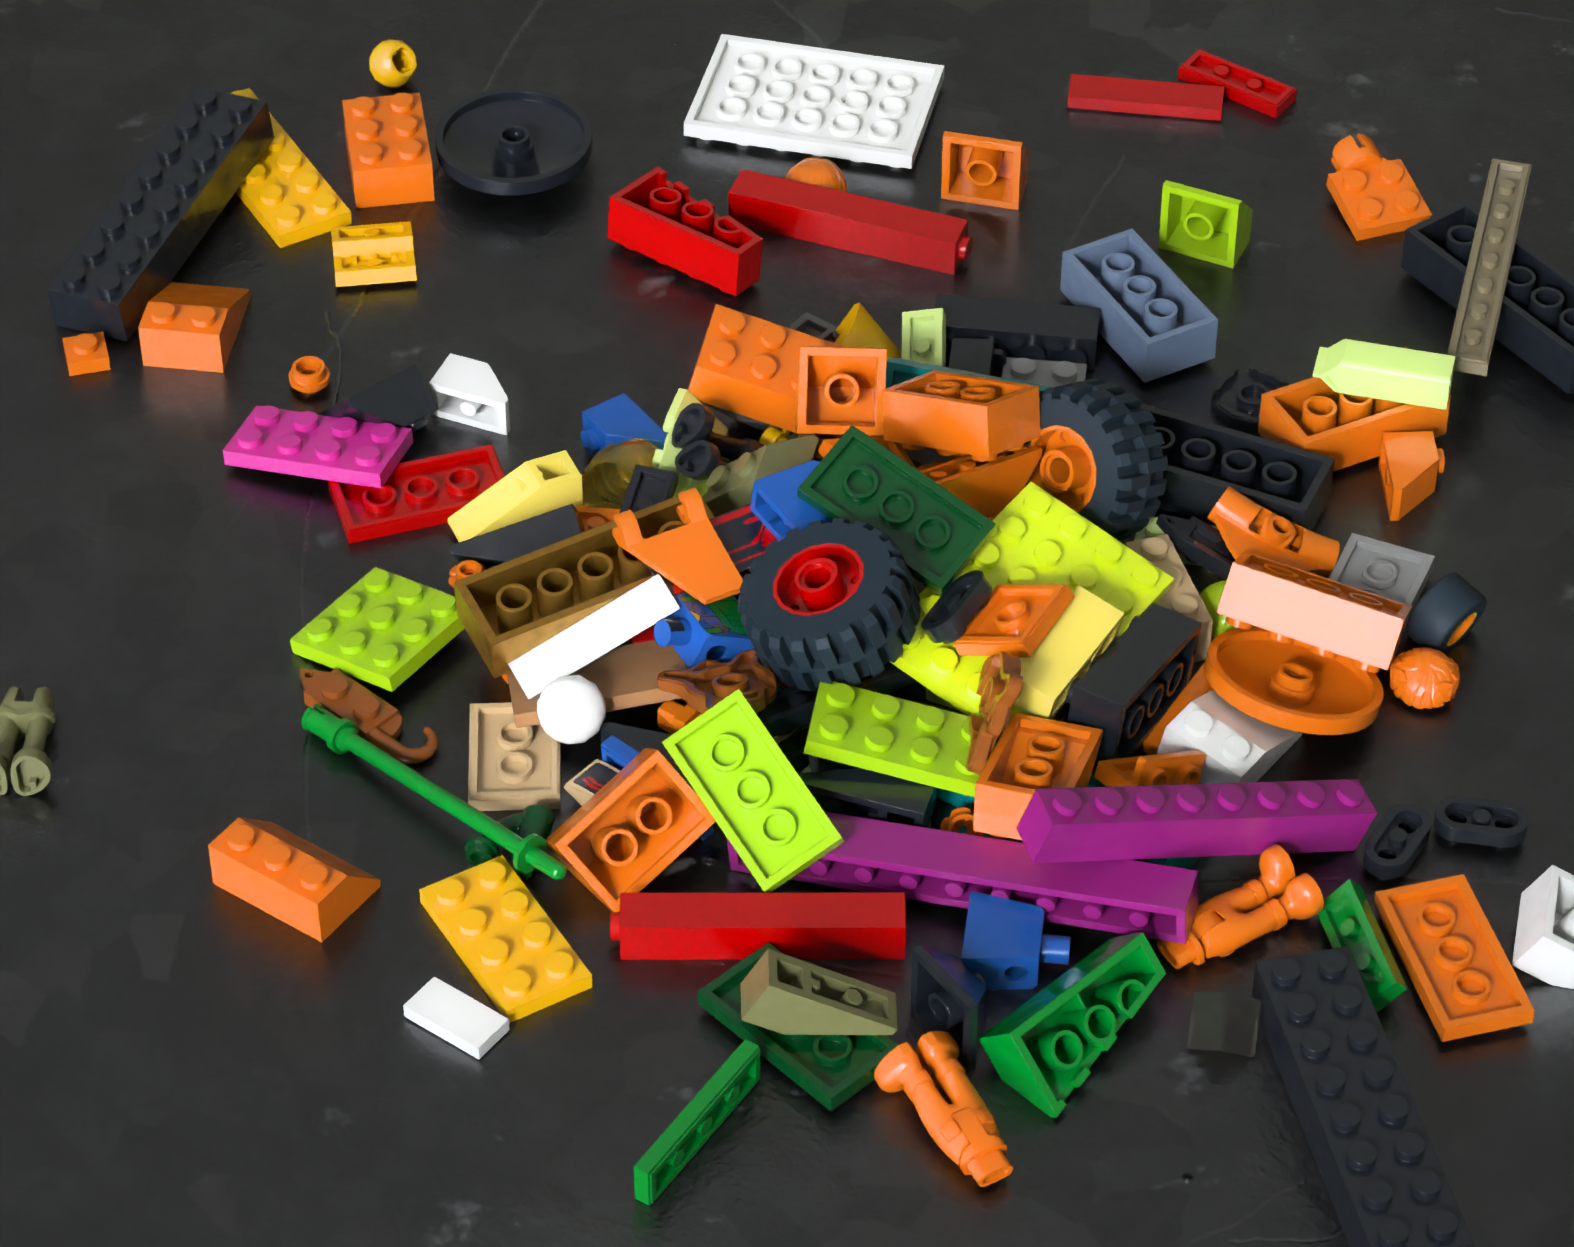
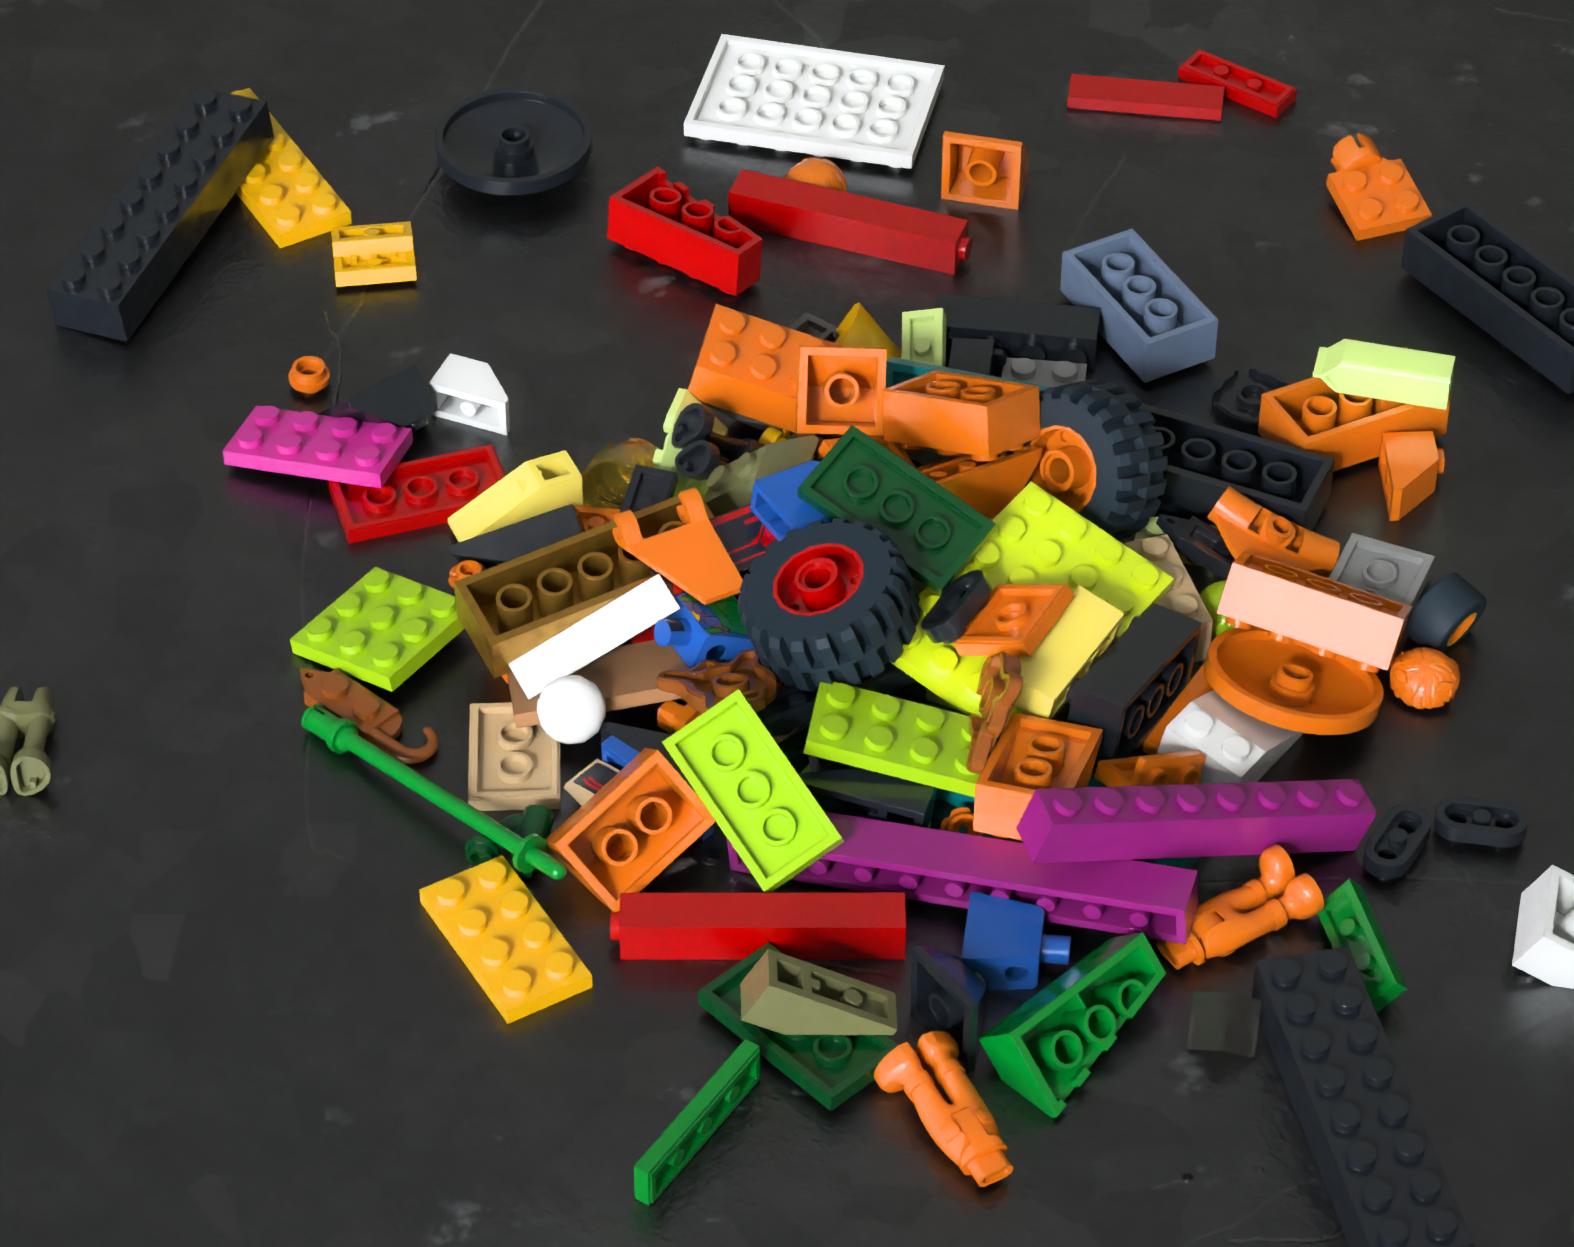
orange plate [62,332,111,376] -> none
orange slope [138,282,251,373] -> none
orange slope [208,817,381,943] -> none
orange brick [342,93,435,209] -> none
yellow piece [369,39,417,88] -> none
white tile [403,976,510,1059] -> none
blue slope [580,393,667,469] -> none
lime slope [1158,180,1253,269] -> none
orange plate [1374,874,1535,1042] -> none
dark tan tile [1447,159,1532,376] -> none

